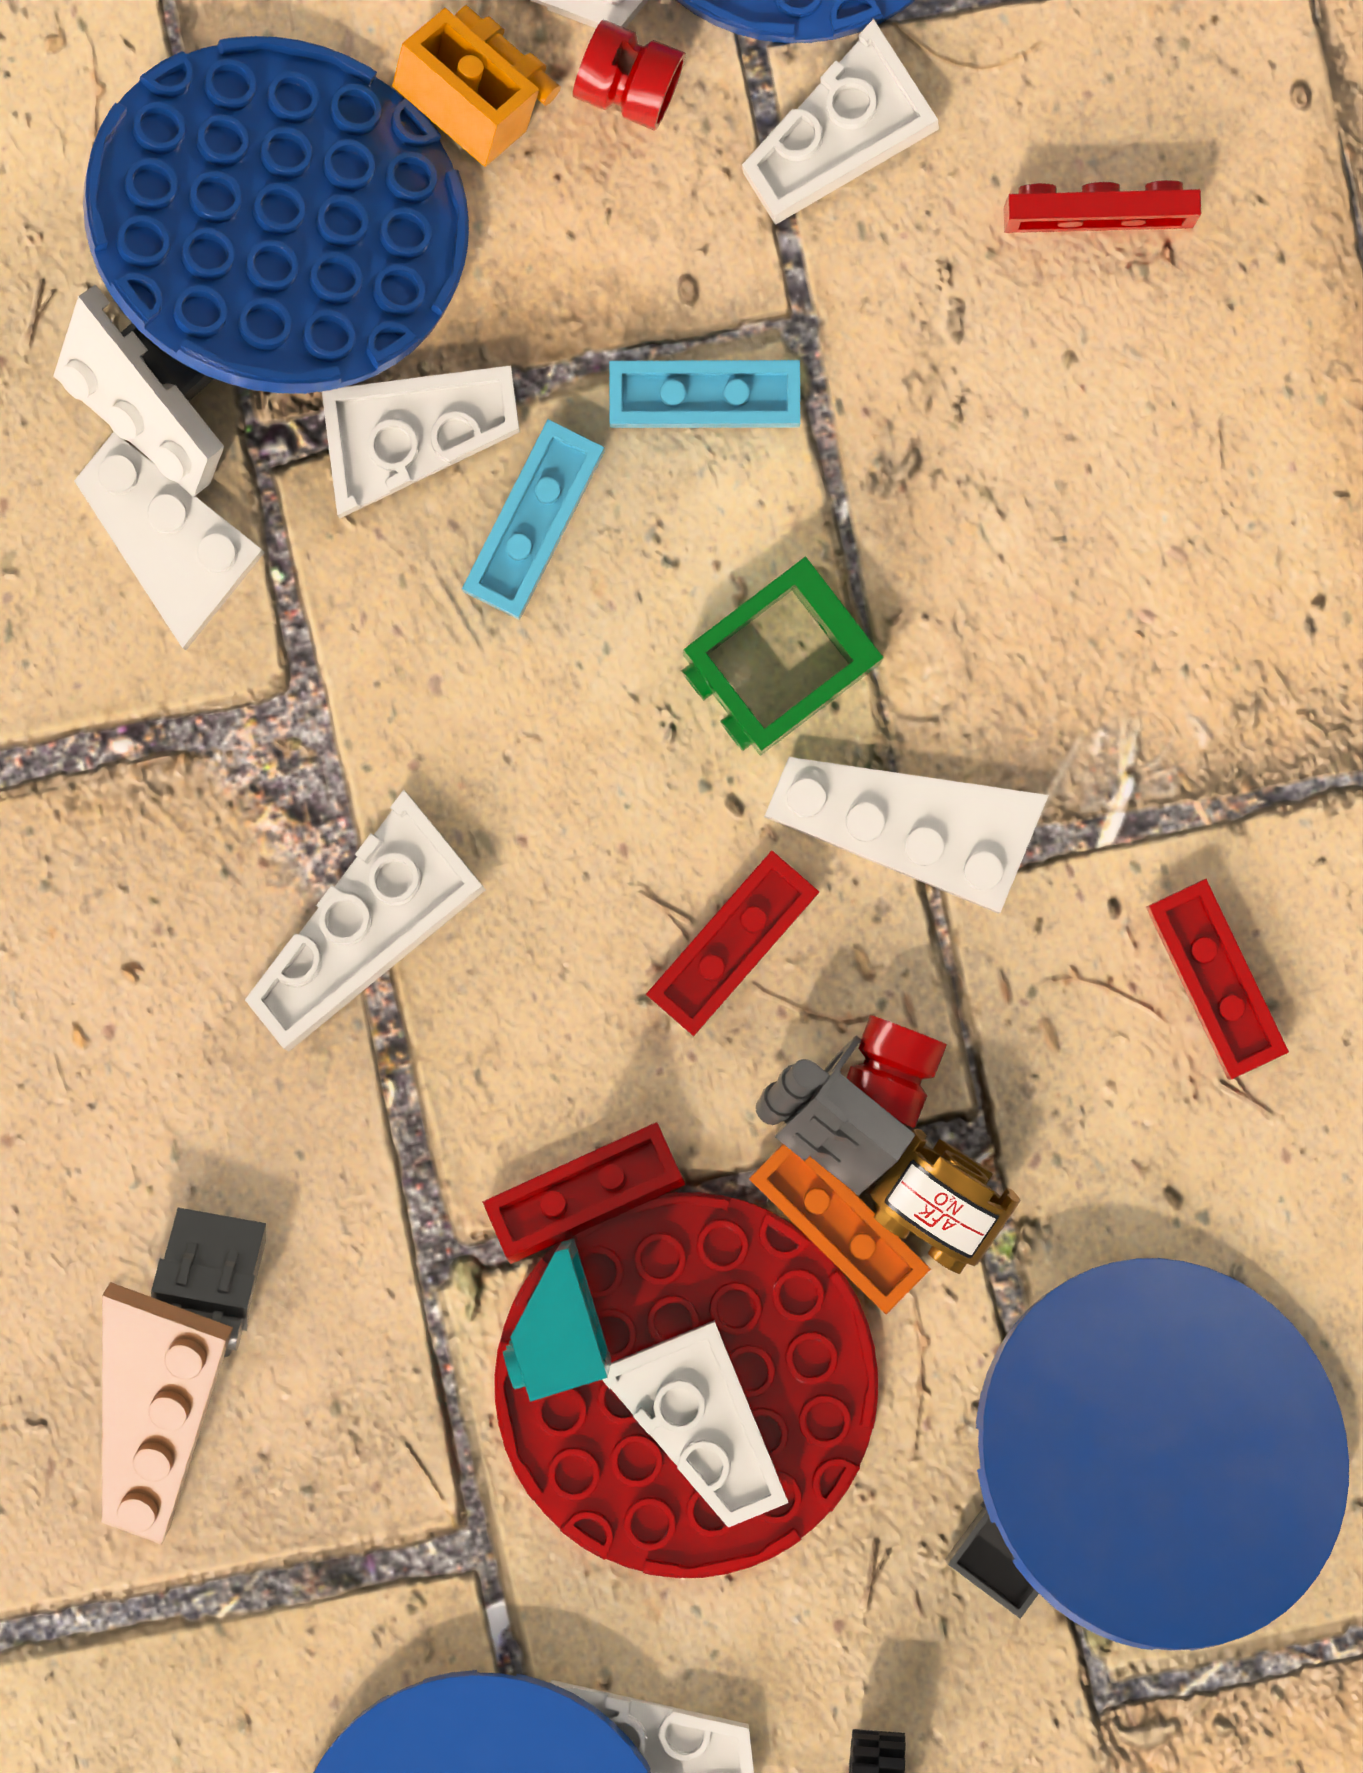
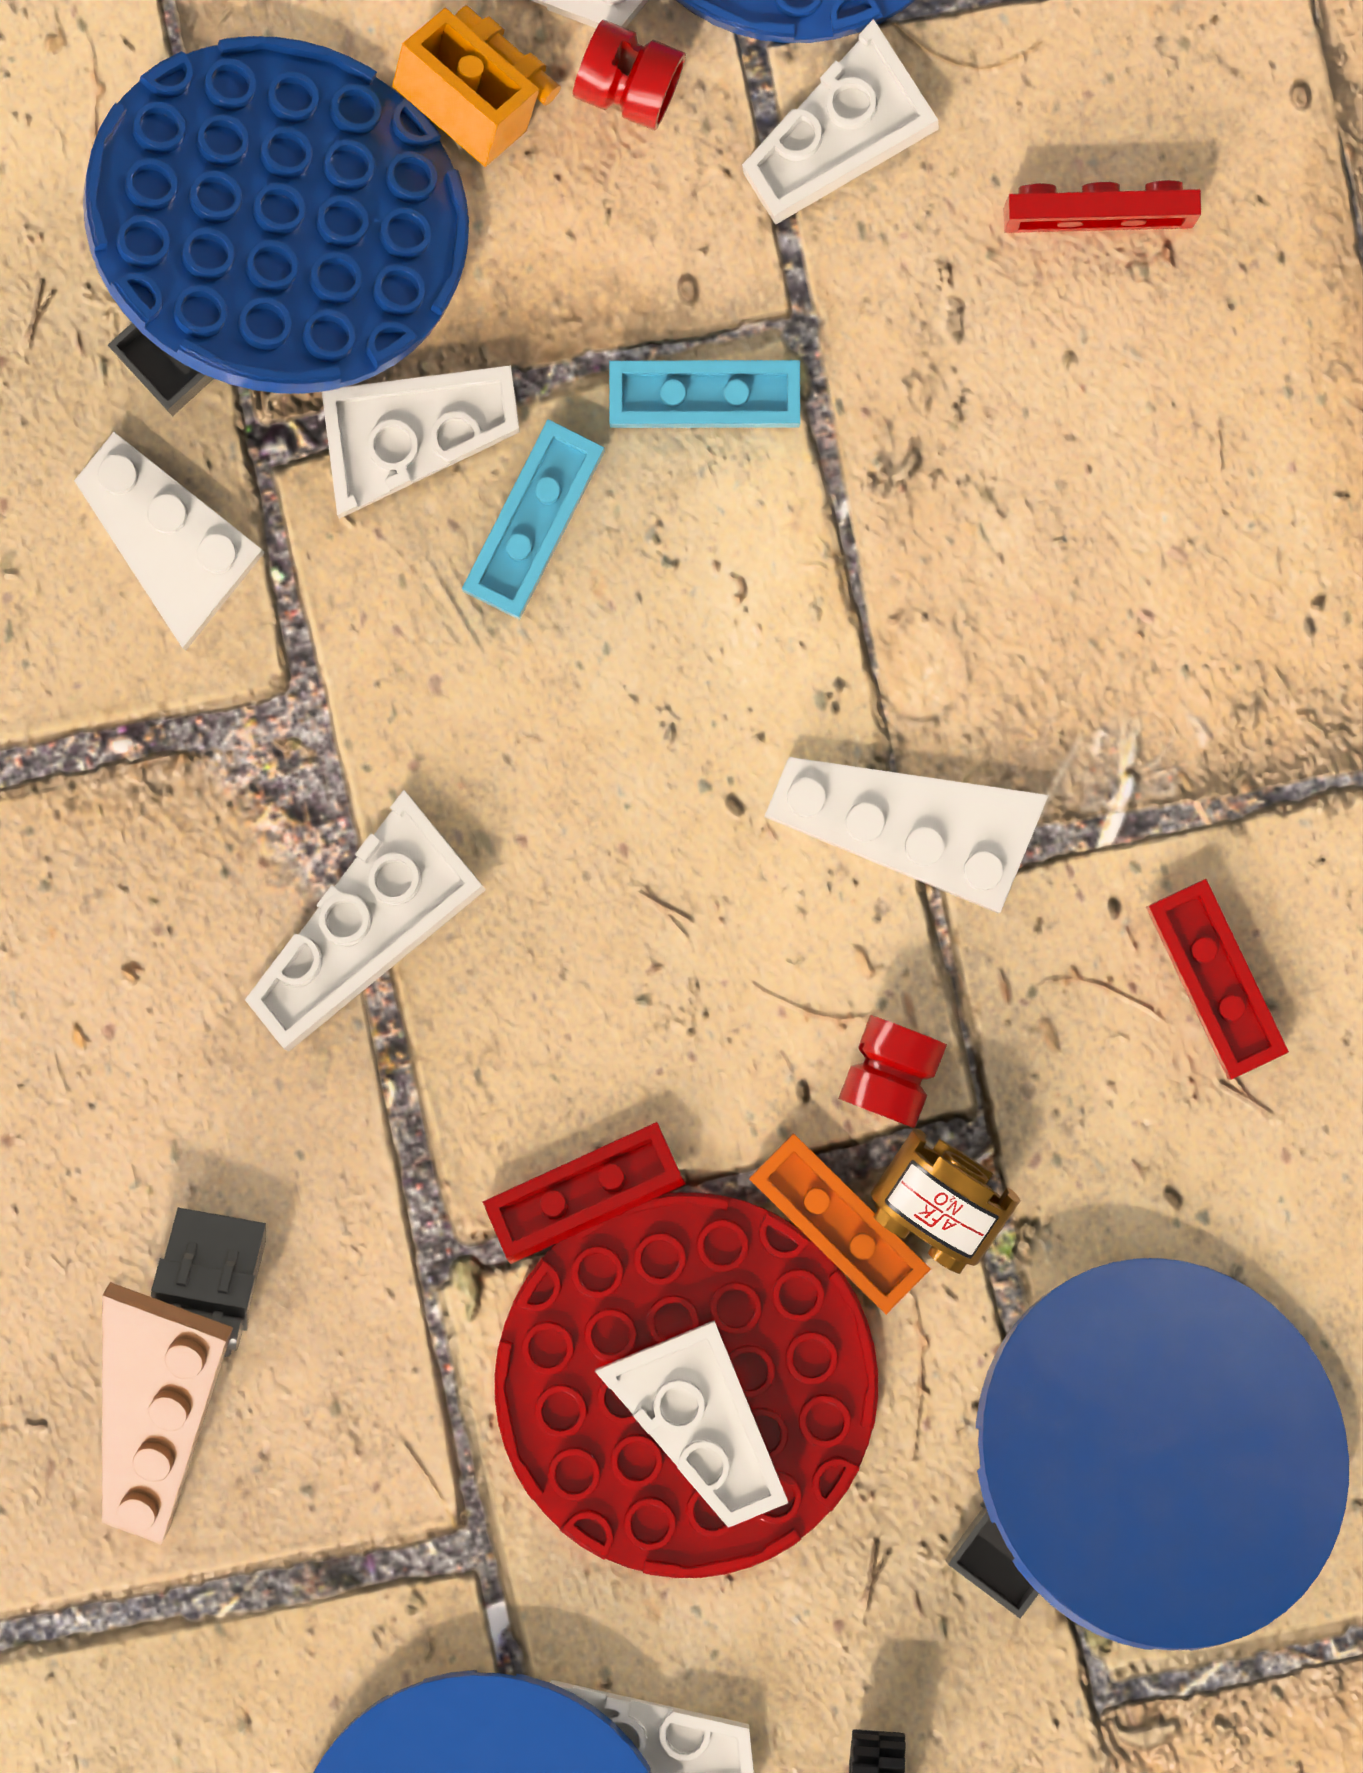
white wing [54,284,224,497] -> none
teal slope [503,1238,611,1402] -> none
red plate [646,850,820,1037] -> none
green window [681,556,884,756] -> none
dark grey piece [756,1035,916,1196] -> none

